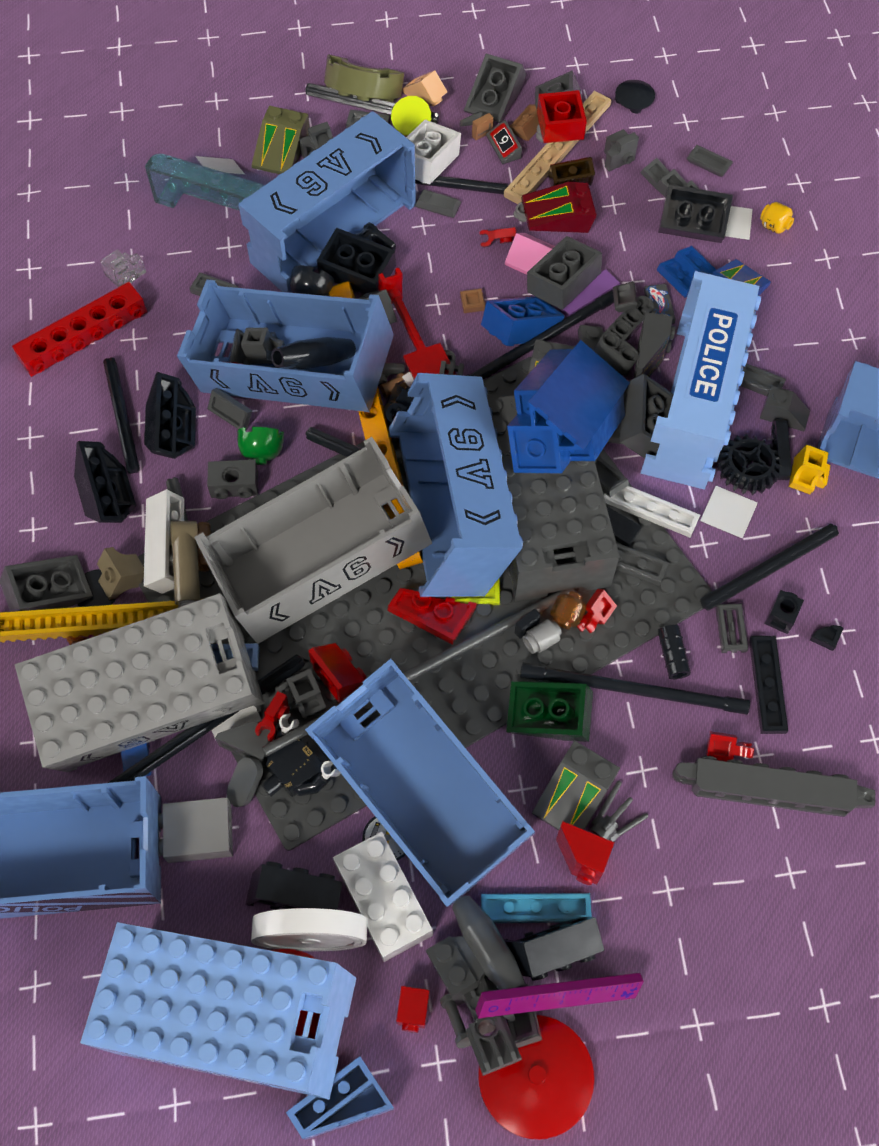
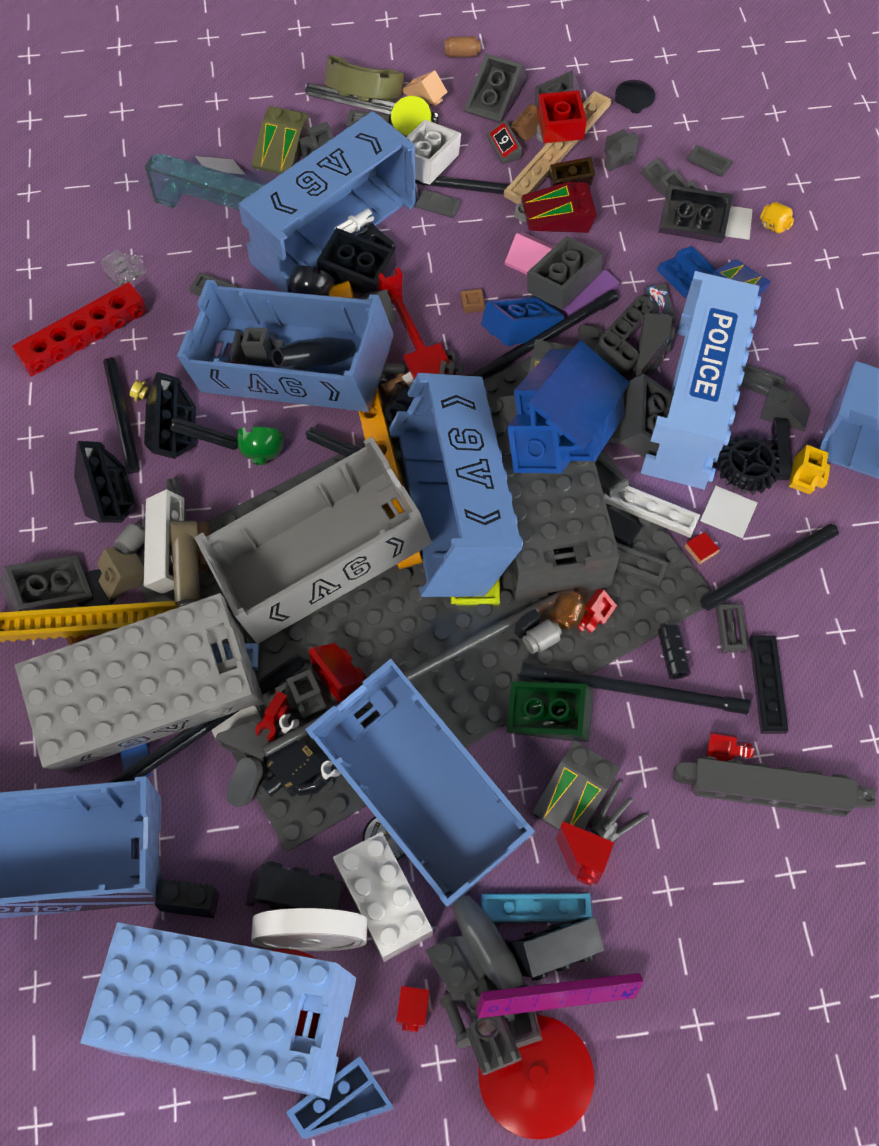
light grey brick [159,797,233,863] -> none
dark grey tile [207,388,252,430] -> none
dark grey brick [207,459,258,499] -> none
red wing [387,588,477,645] -> none
dark grey bar [460,111,492,127] -> none
medium nougat tile [472,113,493,141] -> none
red plate [480,227,517,247] -> none
dark grey tile [613,281,637,313] -> none
black brick [764,590,804,634] -> none
black tile [810,625,844,651] -> none
none -> light grey brick [113,523,145,555]
none -> light yellow plate [129,380,149,401]
none -> black brick [155,878,219,918]
none -> black axle [170,417,238,450]
none -> white axle [334,209,374,233]
none -> medium nougat head [445,36,481,58]
none -> red tile [684,532,720,565]

